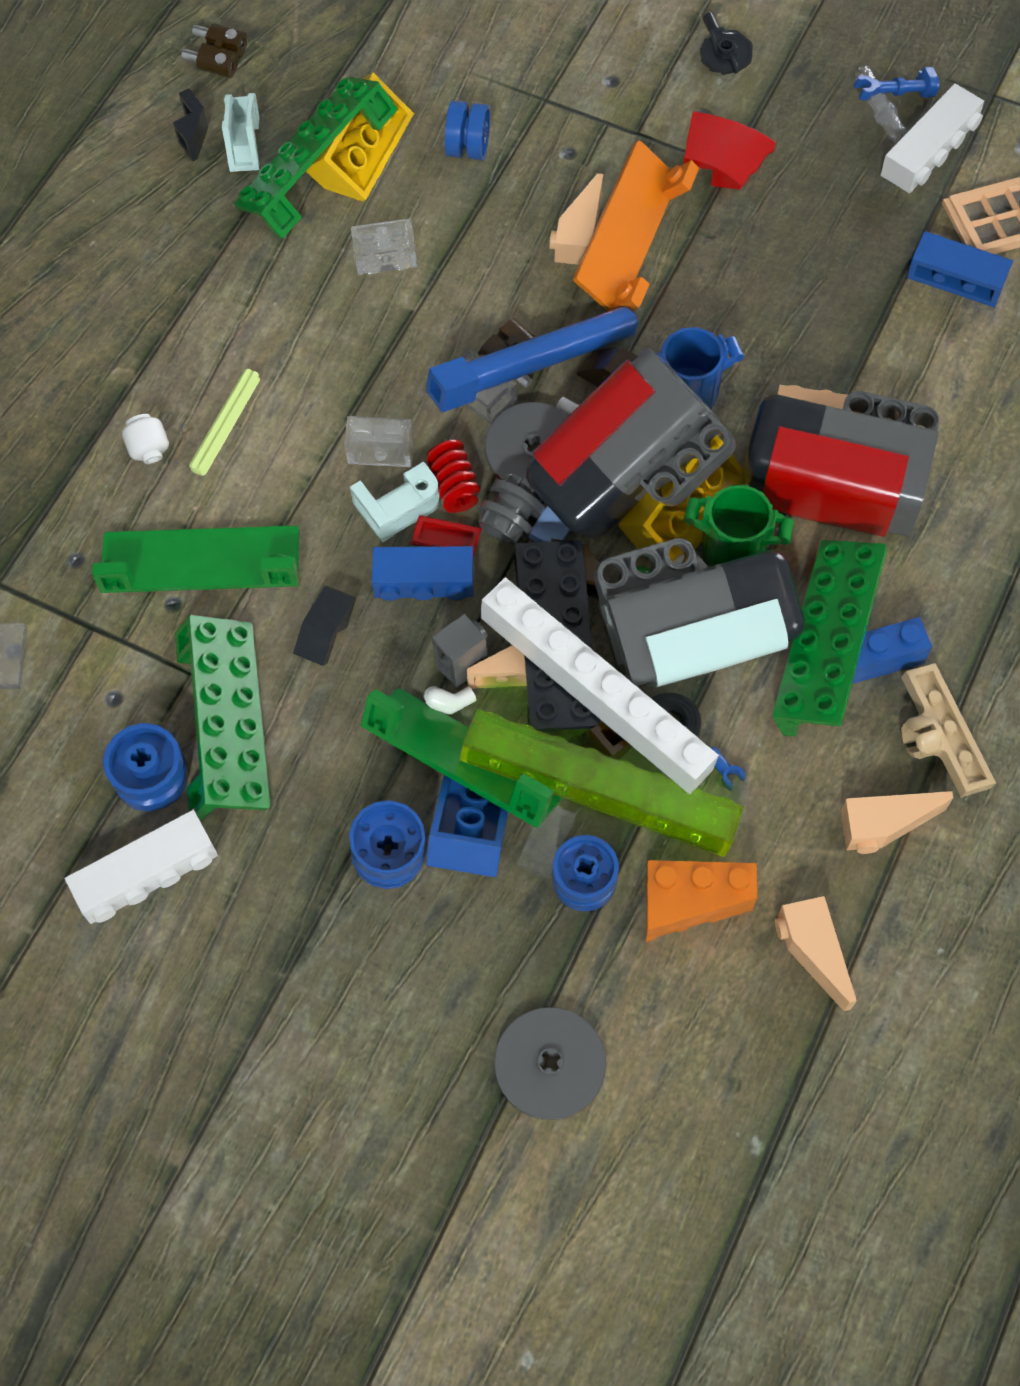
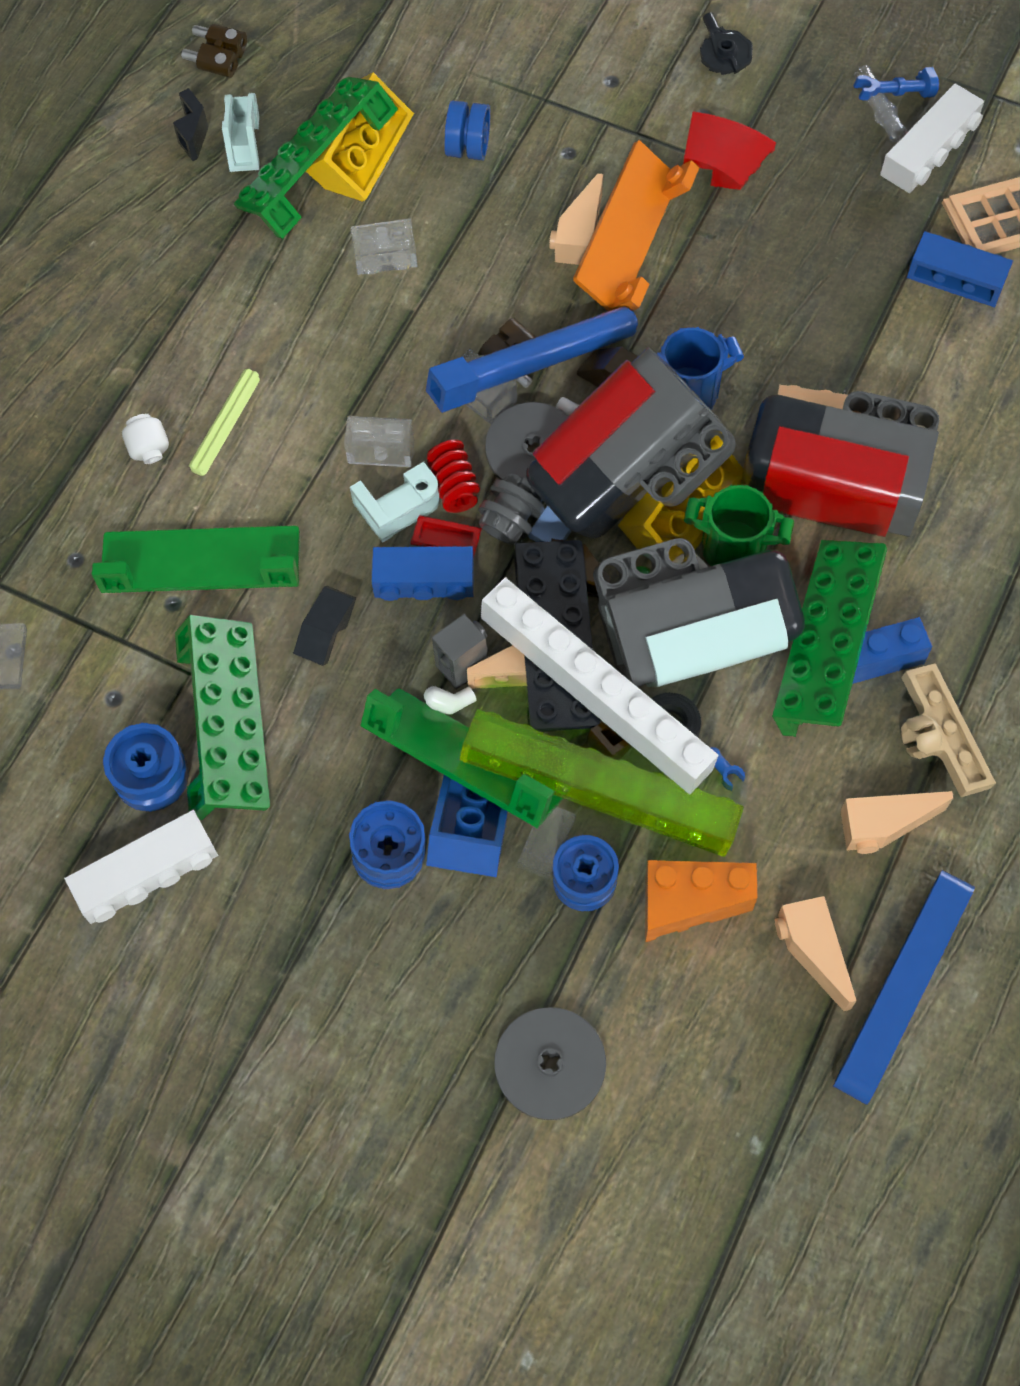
none -> blue beam [833,870,975,1105]

